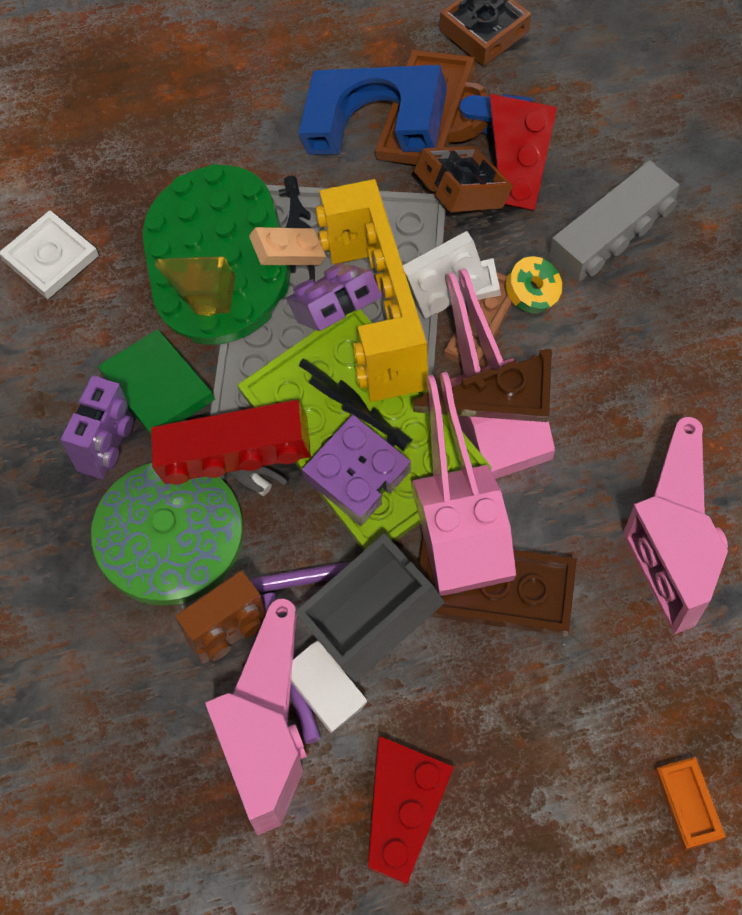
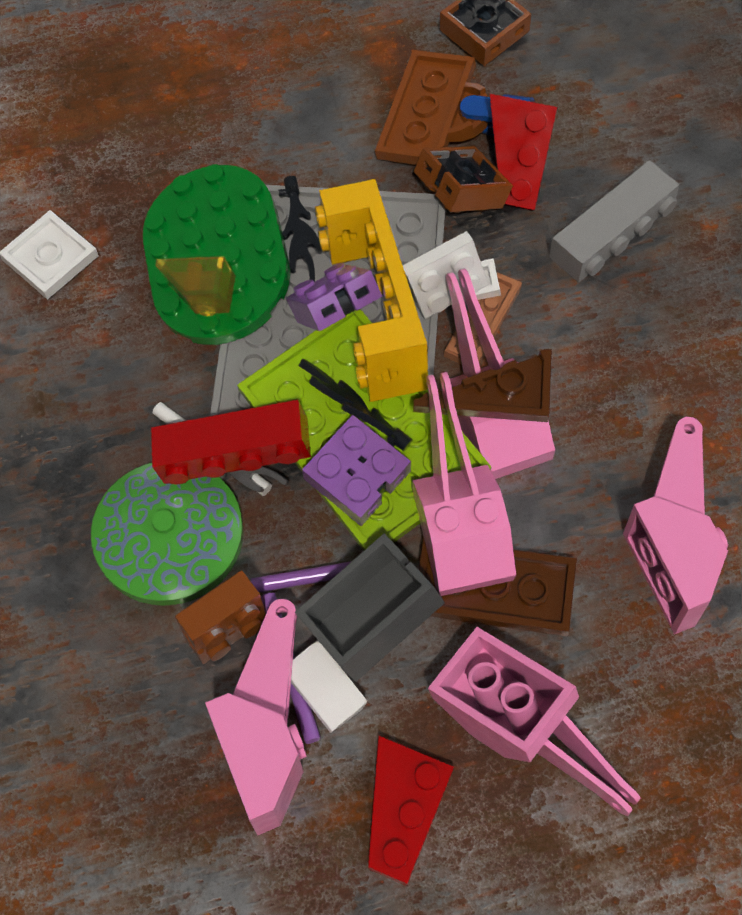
medium lavender piece [60,375,134,480] -> none
green tile [98,329,215,436] -> none
light nougat plate [249,227,326,265] -> none
blue arch [298,65,447,155] -> none
yellow piece [506,256,562,314] -> none
orange tile [655,757,726,851] -> none
none -> bright pink slope [428,627,641,816]

